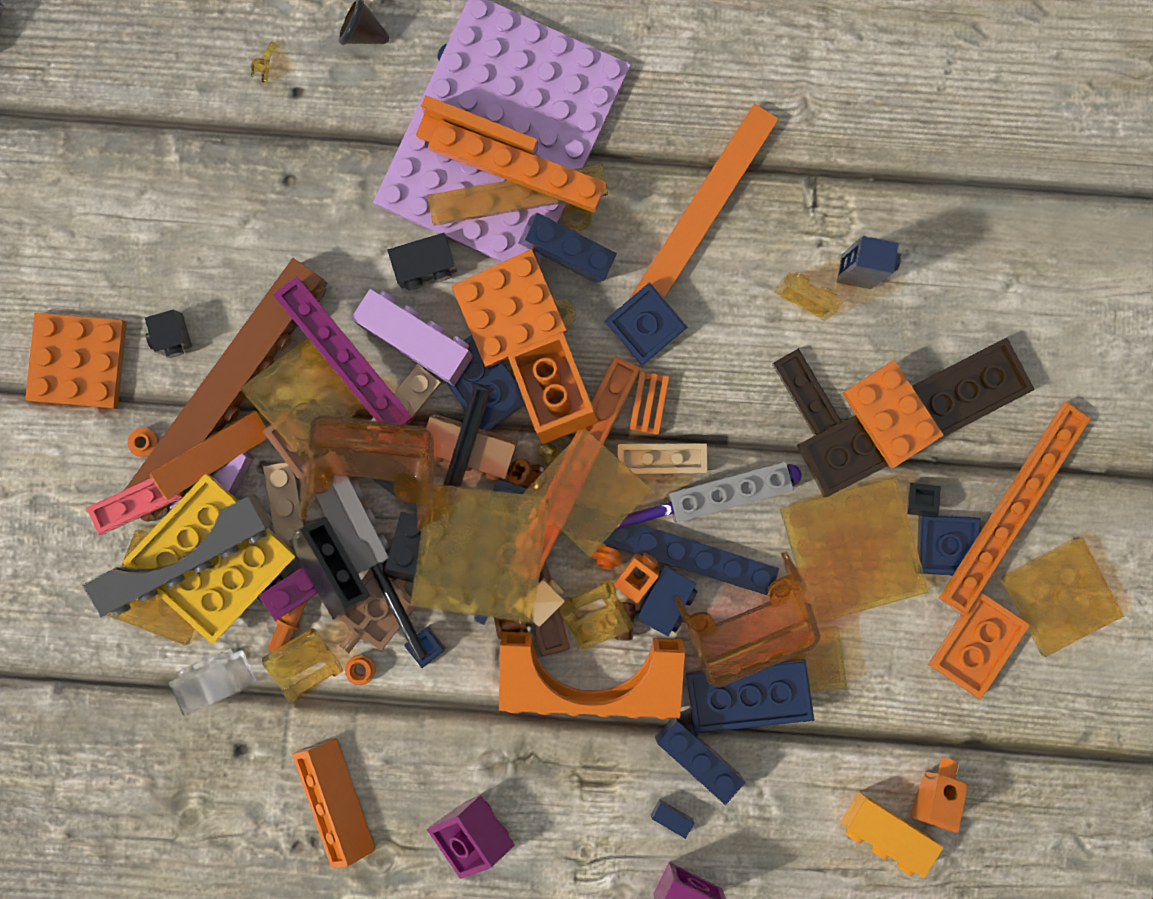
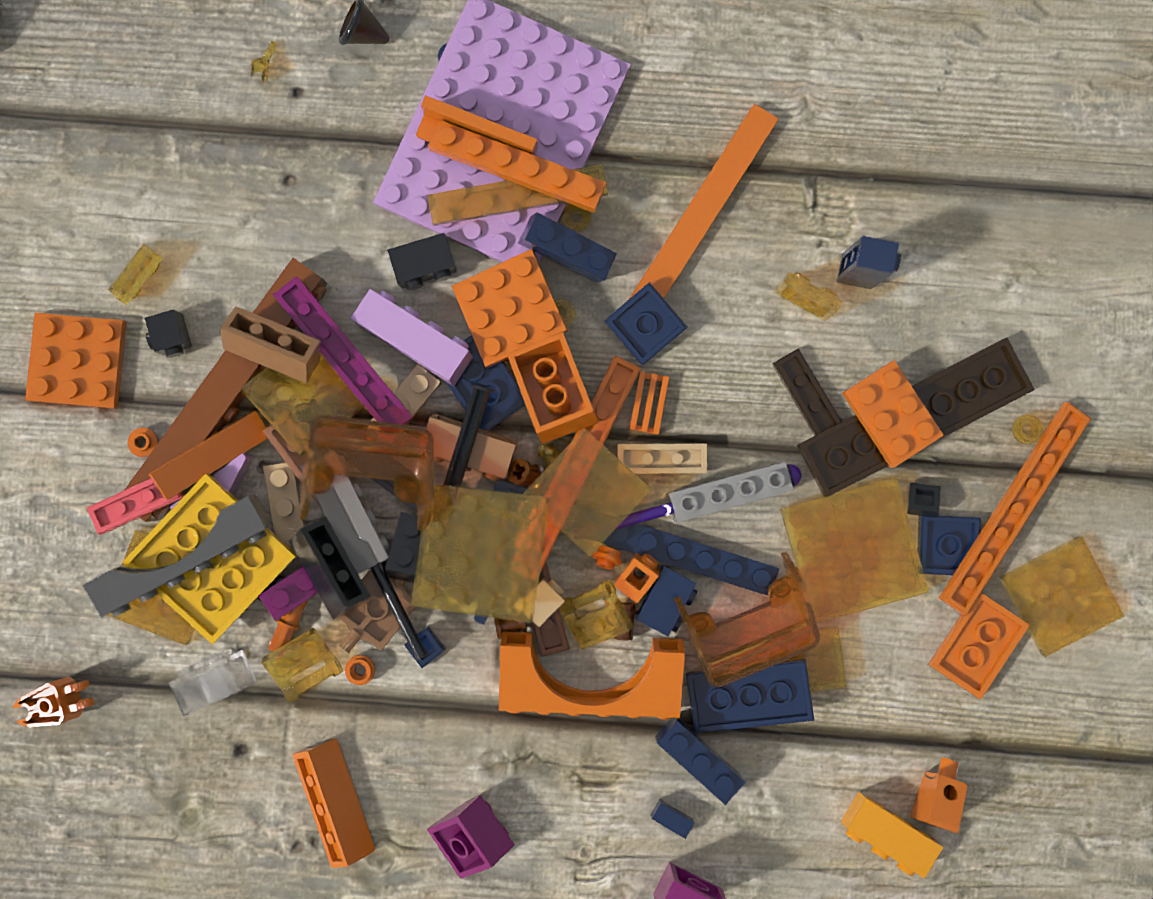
none -> orange hinge [13,676,95,727]
none -> clear yellow plate [108,243,162,305]
none -> medium nougat brick [220,306,320,384]
none -> clear yellow plate [1012,415,1043,444]

